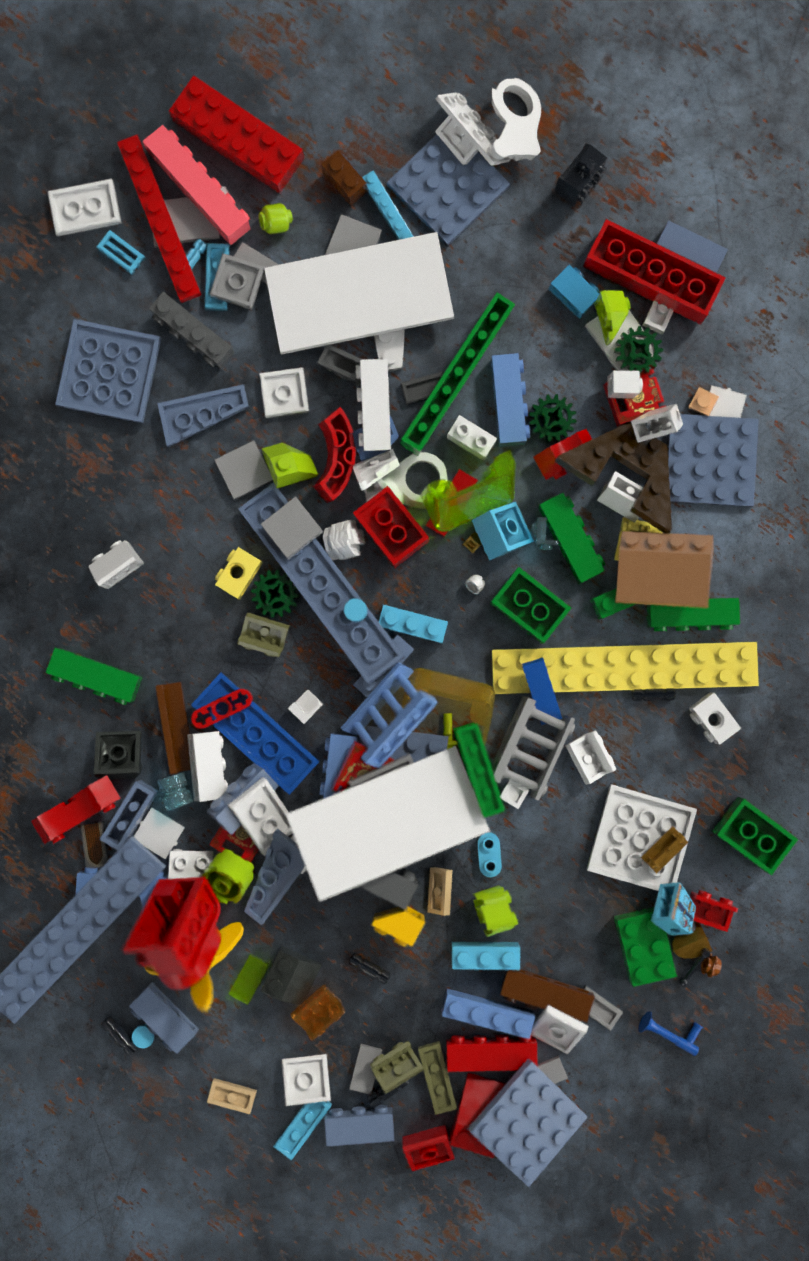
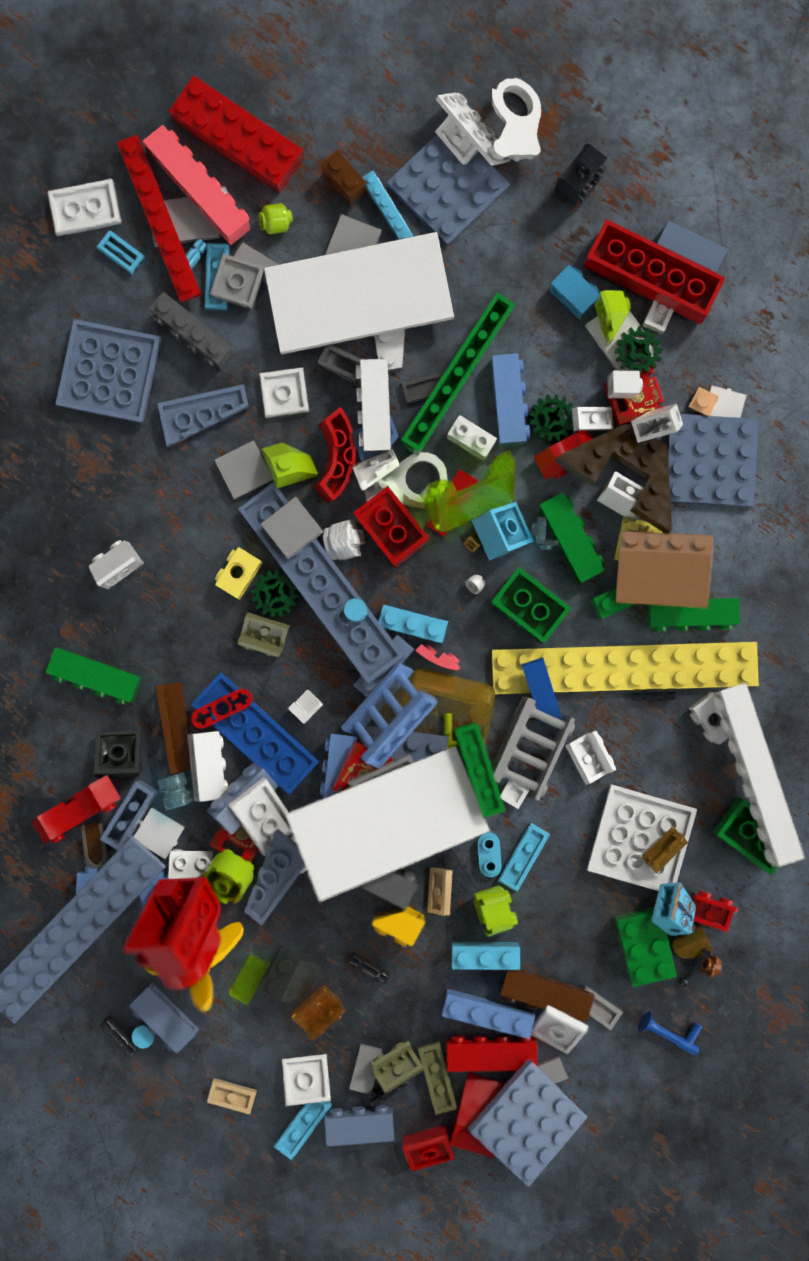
none -> coral slope [416,644,460,671]
none -> medium azure tile [498,822,550,892]
none -> white plate [572,407,614,431]
none -> white brick [714,683,804,867]

